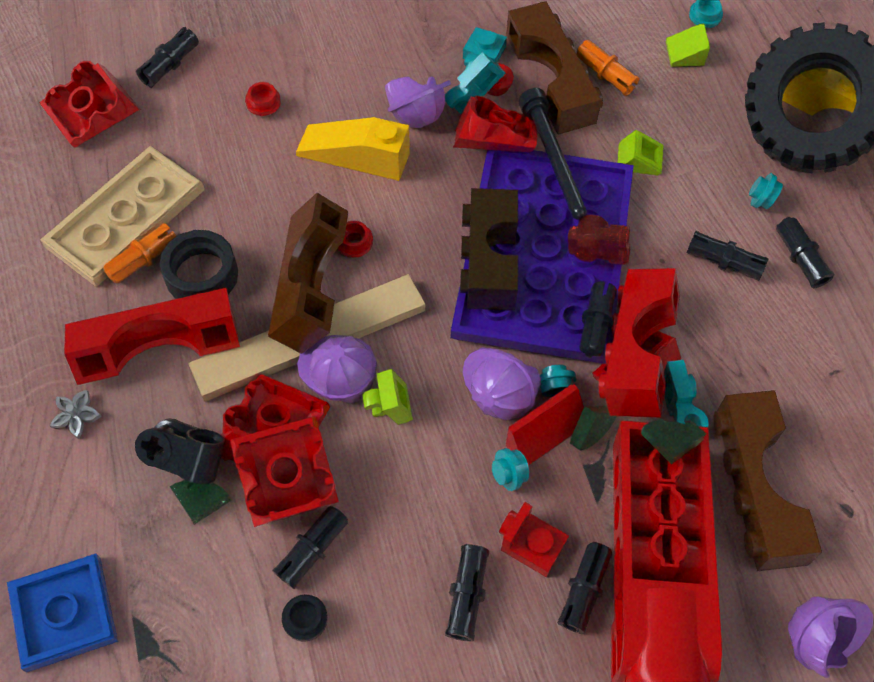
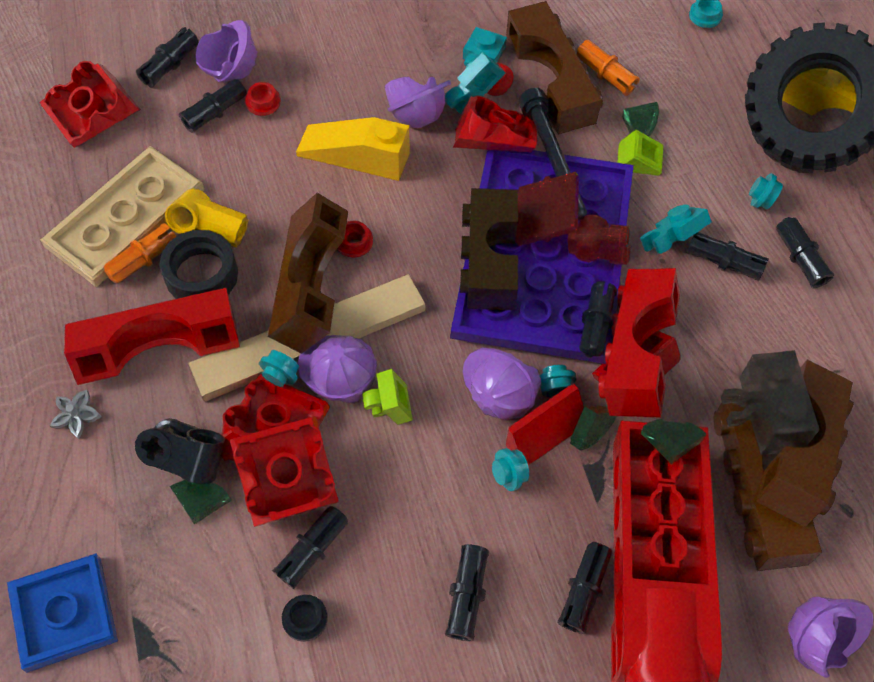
red bracket [499,502,569,578] -> none
teal plate [664,360,709,427] -> none
lime slope [665,24,710,67] -> none
none -> yellow piece [165,189,249,248]
none -> black axle [179,79,247,133]
none -> medium lavender piece [195,20,257,83]
none -> teal plate [259,350,300,387]
none -> clear red piece [516,172,579,246]
none -> clear green tile [622,102,659,136]
none -> teal plate [640,204,712,254]
none -> clear smoke brick [720,350,820,455]
none -> reddish brown arch [756,359,854,527]

